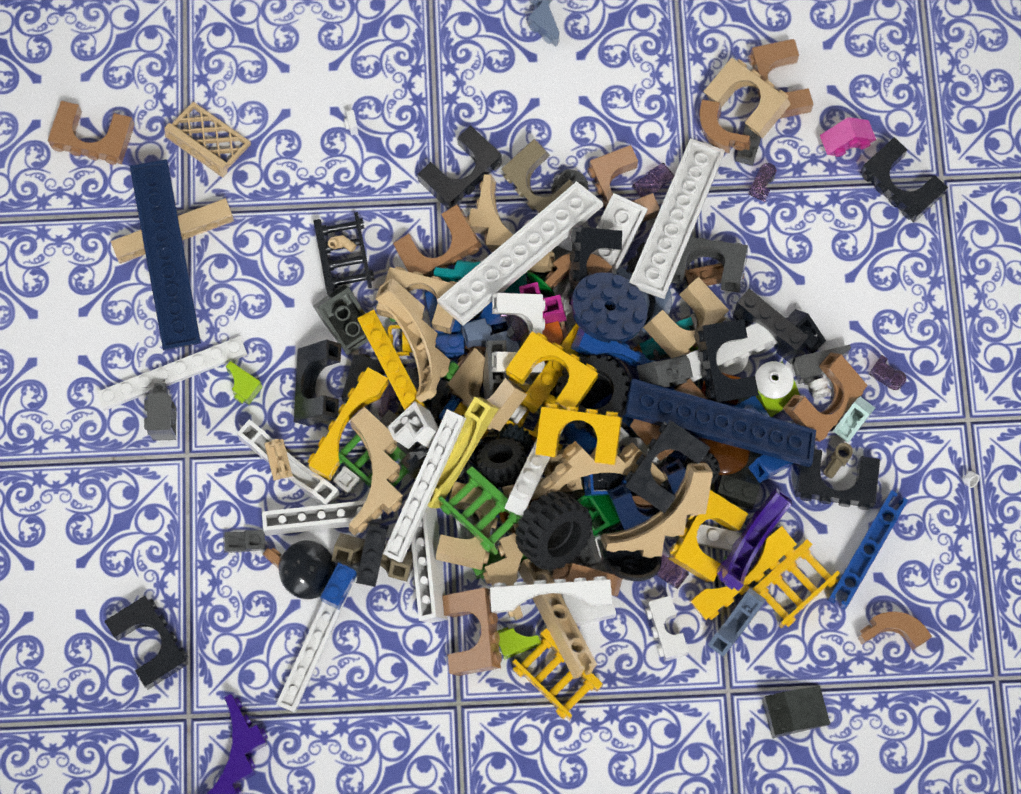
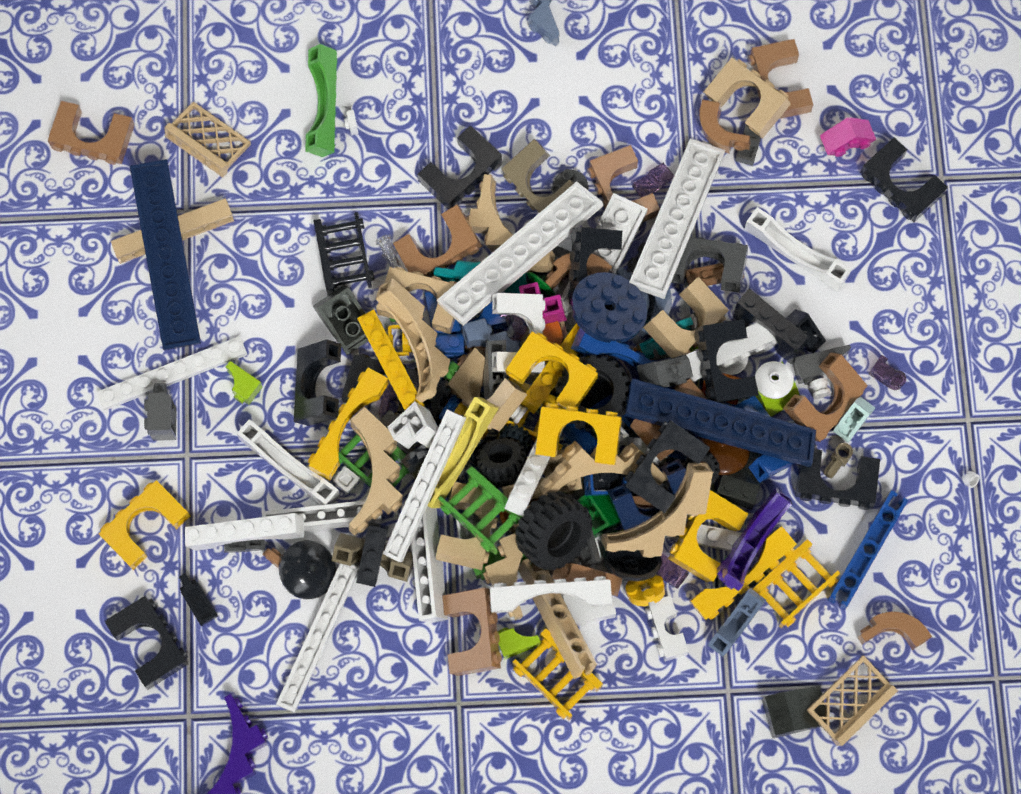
tan hinge [264,439,292,481] -> none
blue brick [320,562,357,610] -> none
tan arm [328,235,357,253] -> none
clear purple leg [748,163,776,202] -> none
none -> yellow arch [98,480,191,570]
none -> black hinge [179,573,218,627]
none -> white arch [185,513,304,551]
none -> bright green arch [305,44,337,158]
none -> clear pin [375,235,402,268]
none -> yellow plate [625,575,665,606]
none -> white arch [744,207,852,291]
none -> tan fence [807,655,898,746]

